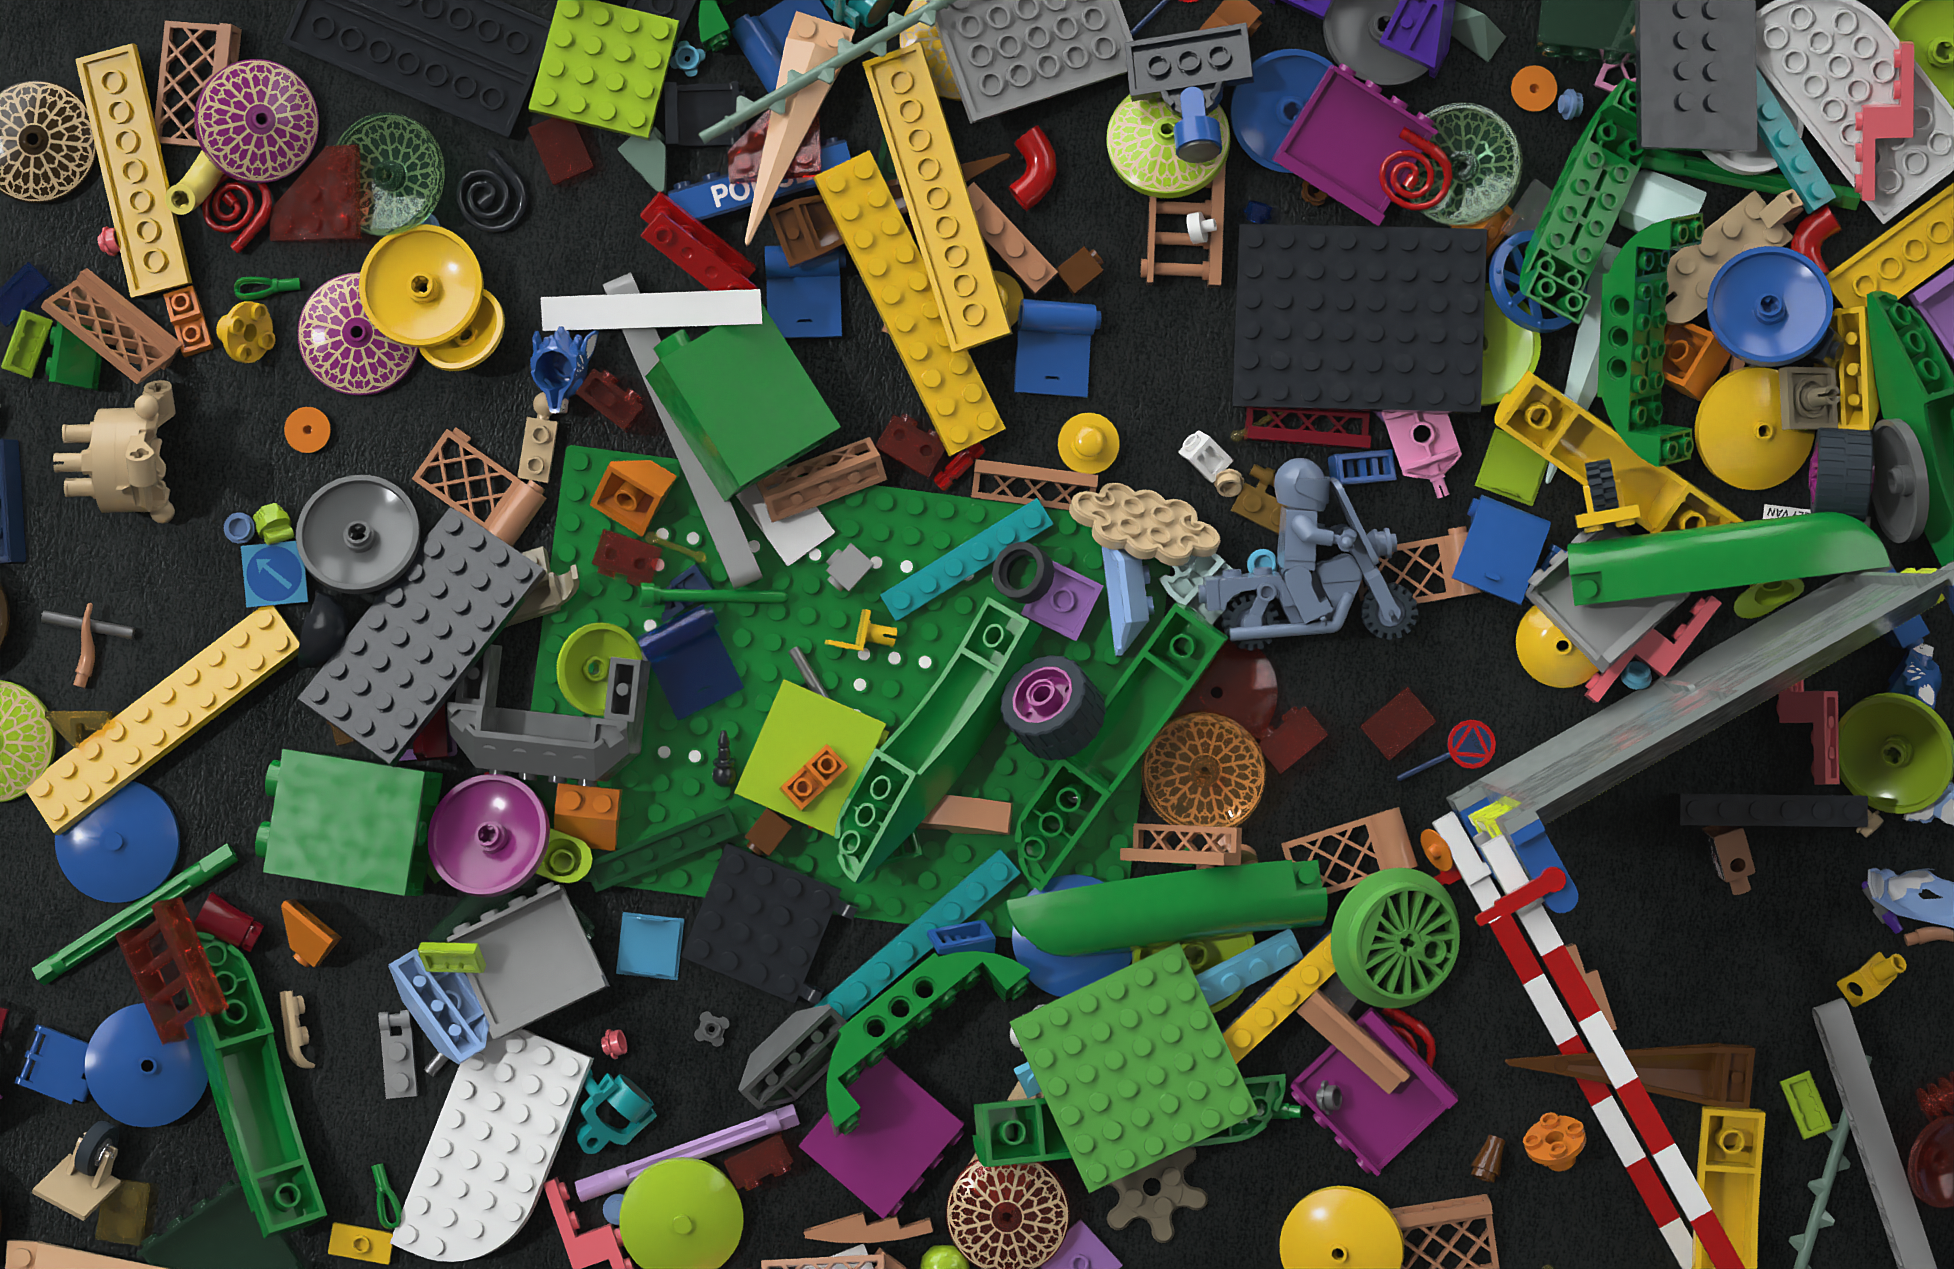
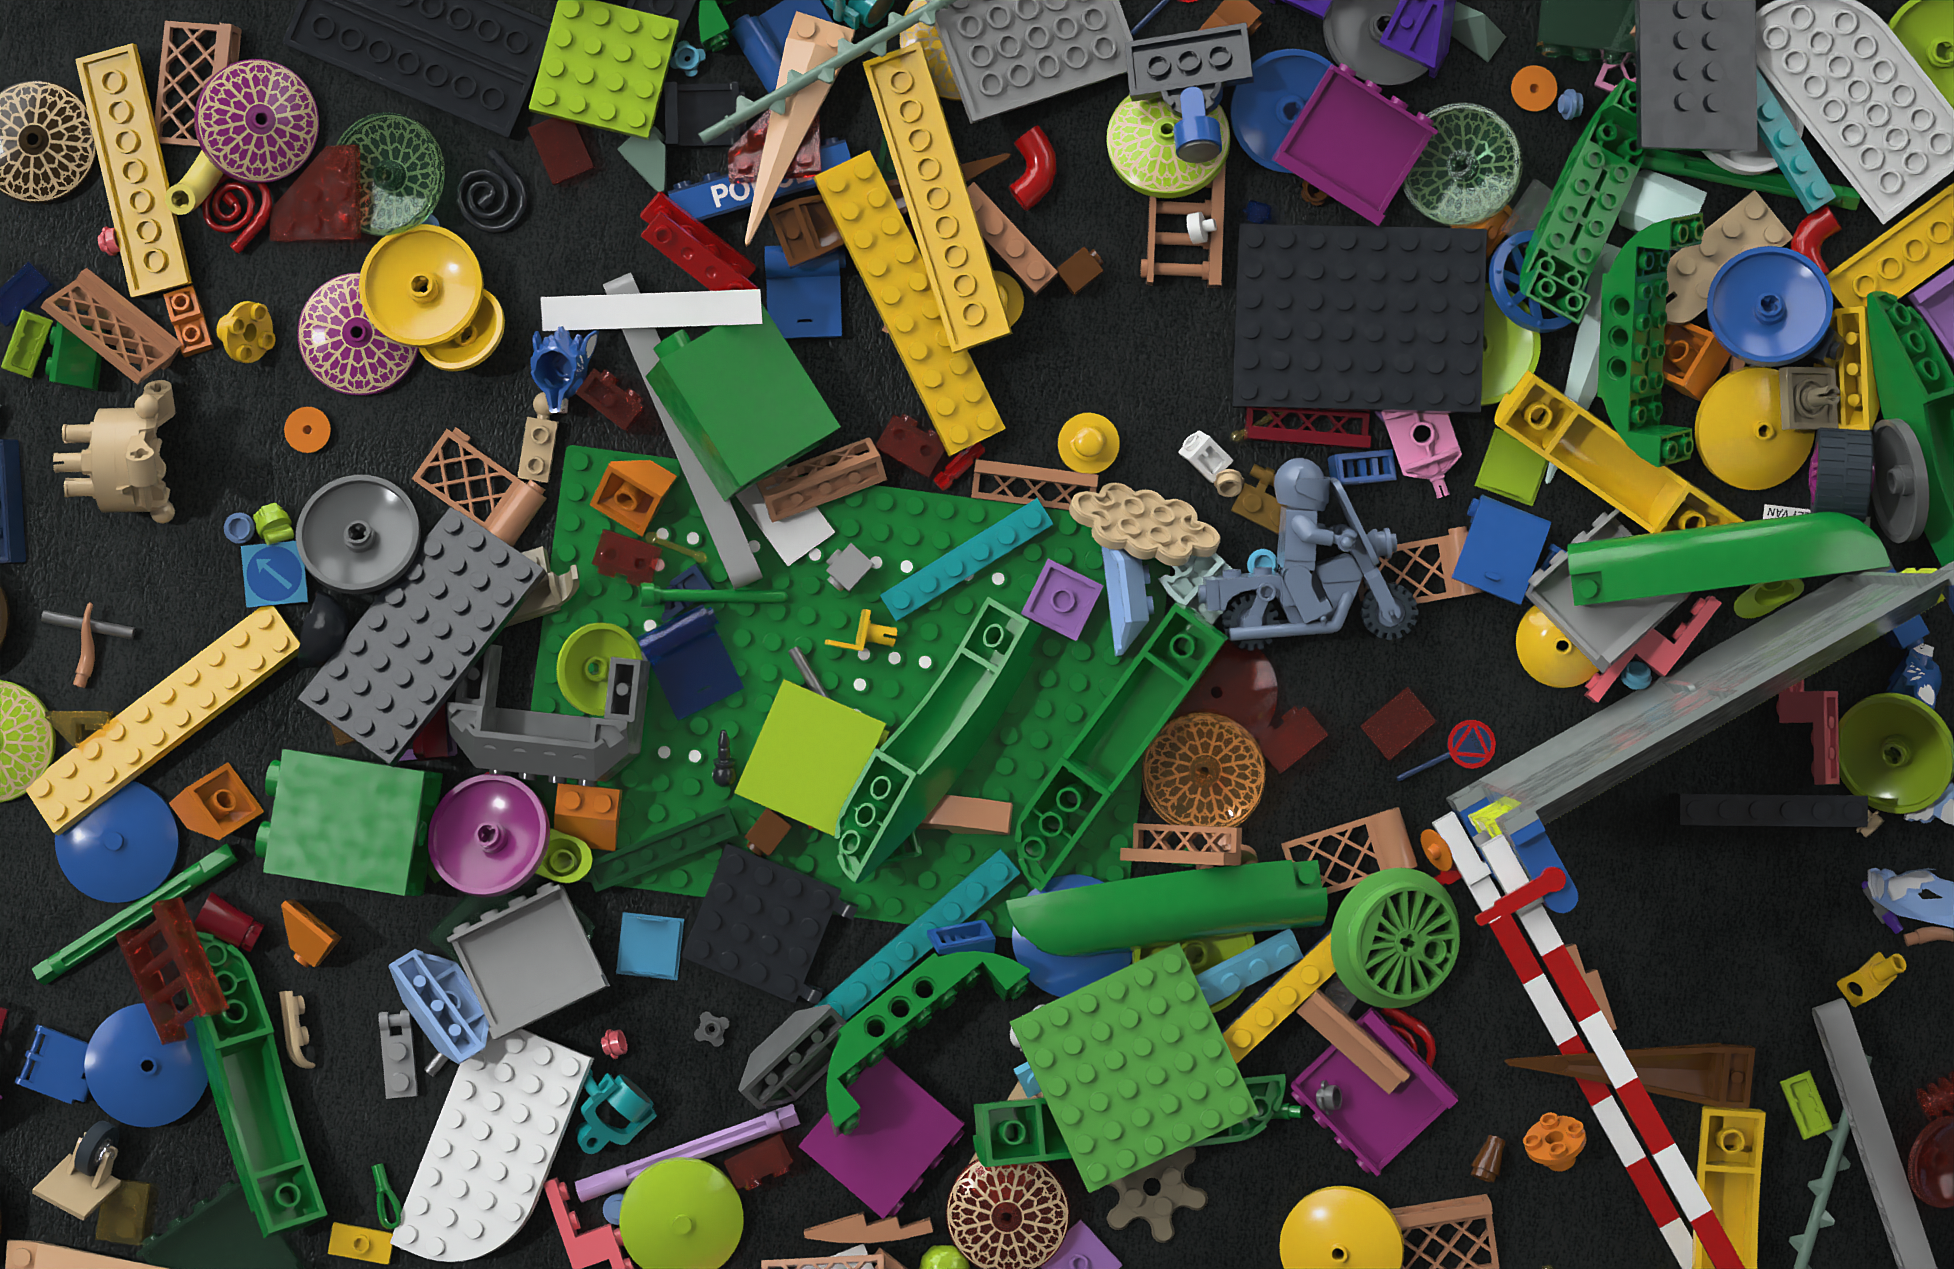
green piece [234,277,301,301] -> none
lime plate [418,942,486,973] -> none
orange slope [779,744,848,811] -> none
black tyre [992,542,1055,604] -> none
black wheel [1000,655,1106,761] -> none
blue door [1014,299,1101,398] -> none
red piece [1379,126,1453,211] -> none
plate [1575,459,1640,533] -> none
nougat torso [1702,825,1755,895] -> none
tan piece [1758,189,1804,229] -> none
coral bracket [1854,41,1914,201] -> none
none -> orange slope [169,762,264,840]

